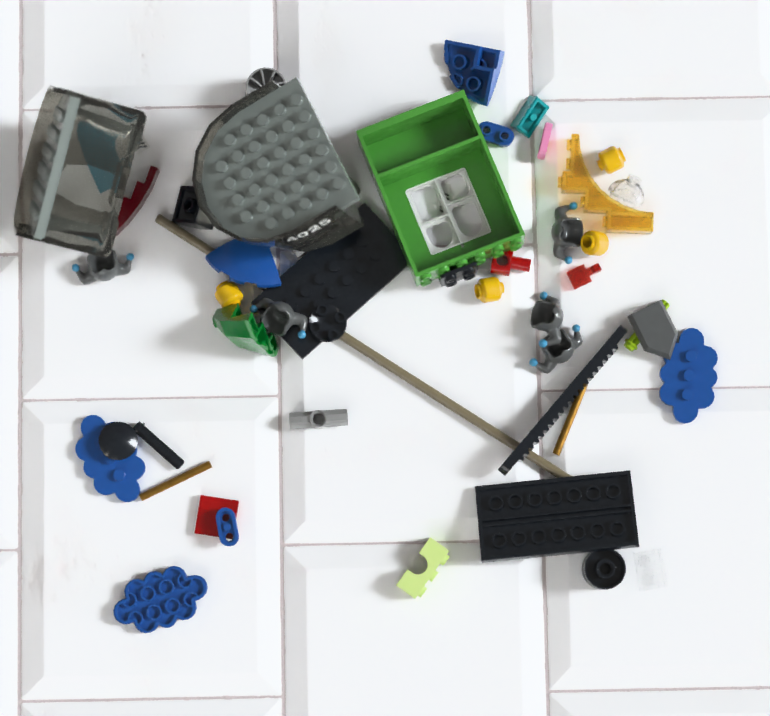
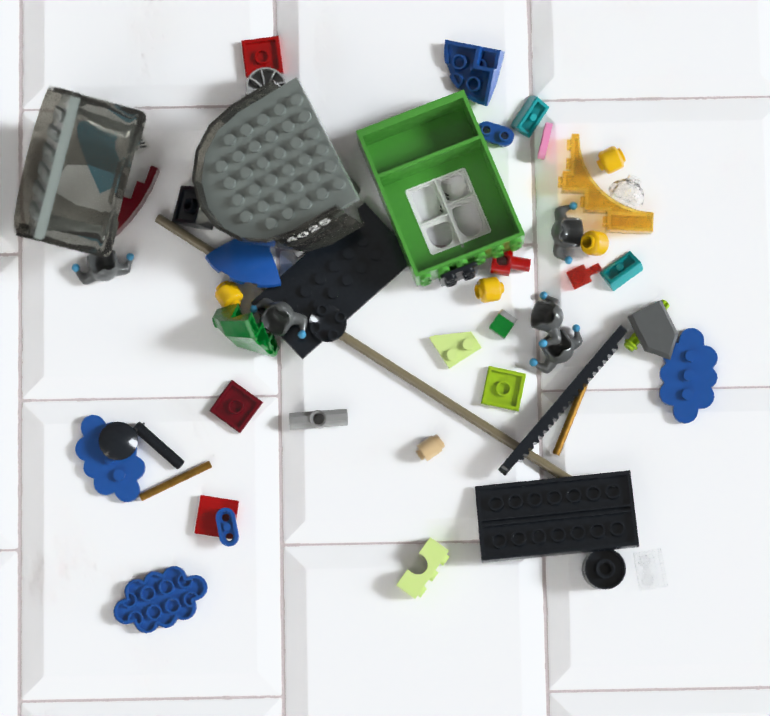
none -> dark red tile [209,380,263,434]
none -> red tile [241,36,284,79]
none -> tan brick [415,434,445,462]
none -> yellowish green wing [429,331,482,369]
none -> lime tile [481,366,526,412]
none -> green piece [488,309,518,339]
none -> teal slope [600,251,643,291]

